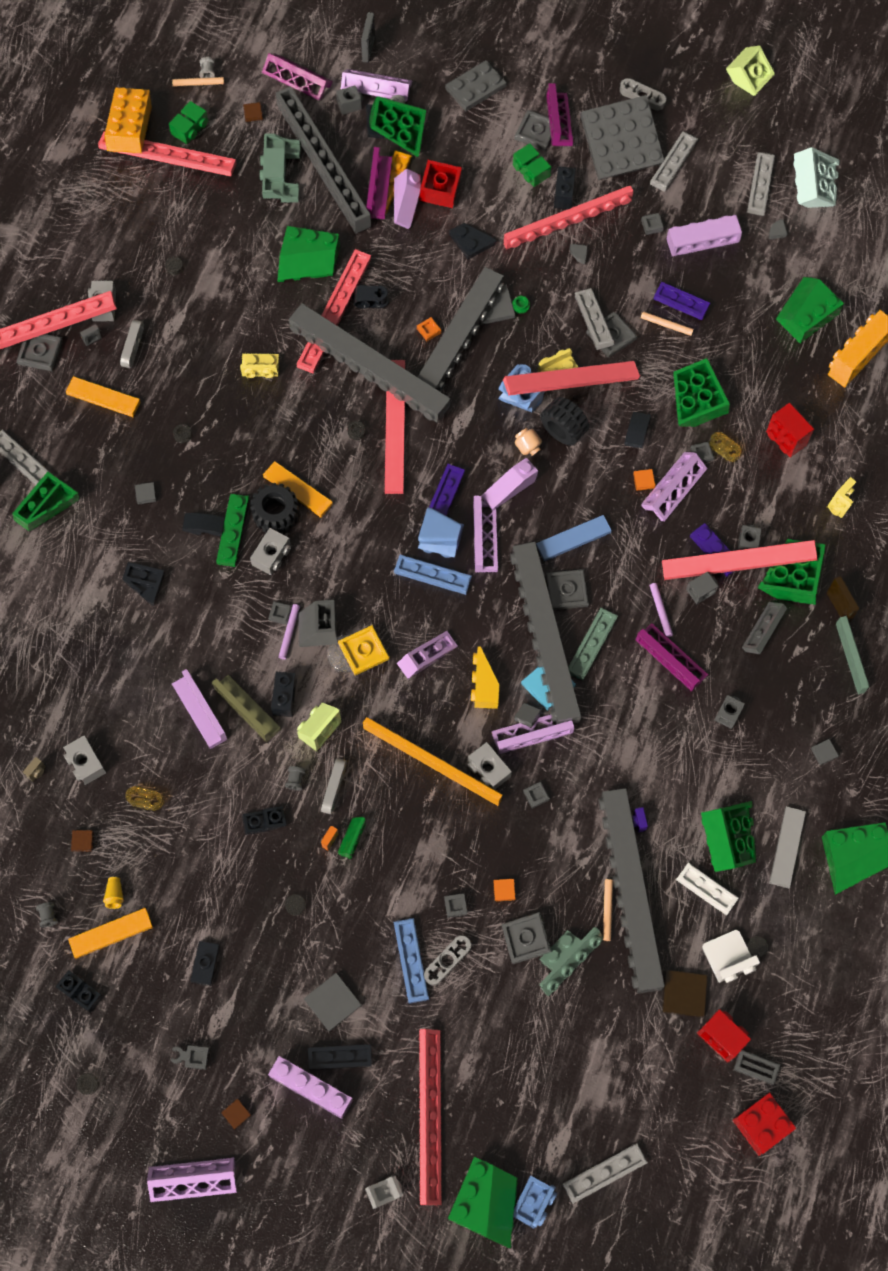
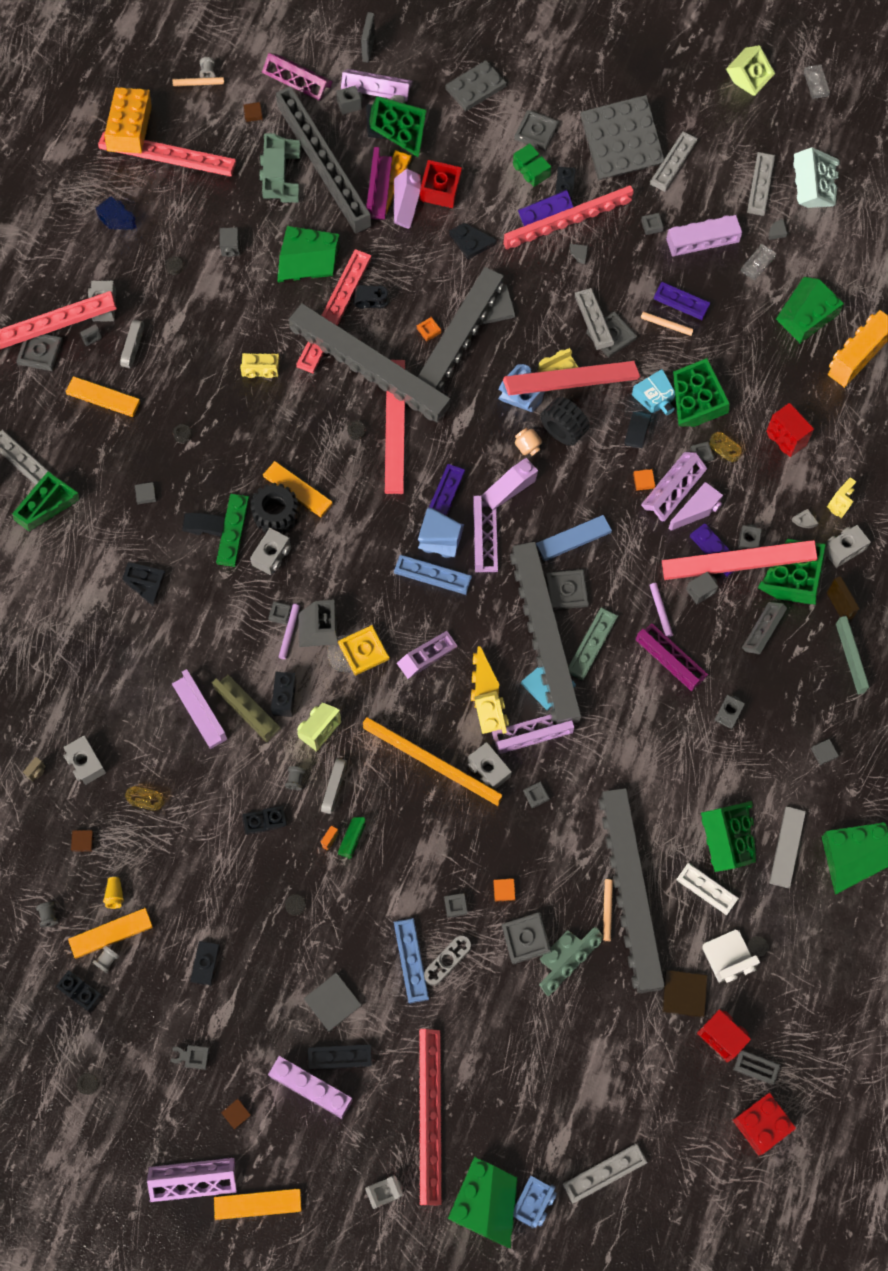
green piece [169,101,208,144] -> none
green plate [512,296,530,313] -> none
dark grey tile [514,703,541,728] -> none
magenta fence [546,83,573,146] -> none
light grey beam [620,79,666,110] -> none
dark purple plate [632,807,648,833] -> none
none -> light grey bush [92,946,120,973]
none -> clear blue slope [95,196,137,230]
none -> light orange tile [214,1189,302,1220]
none -> dark grey brick [220,228,239,257]
none -> light yellow bracket [474,691,509,734]
none -> dark purple plate [518,190,573,226]
none -> medium azure torso [632,369,675,415]
none -> lavender slope [669,482,723,530]
none -> clear plate [741,244,776,281]
none -> light grey tile [792,509,819,528]
none -> clear plate [804,65,830,99]
none -> light grey brick [825,525,871,568]

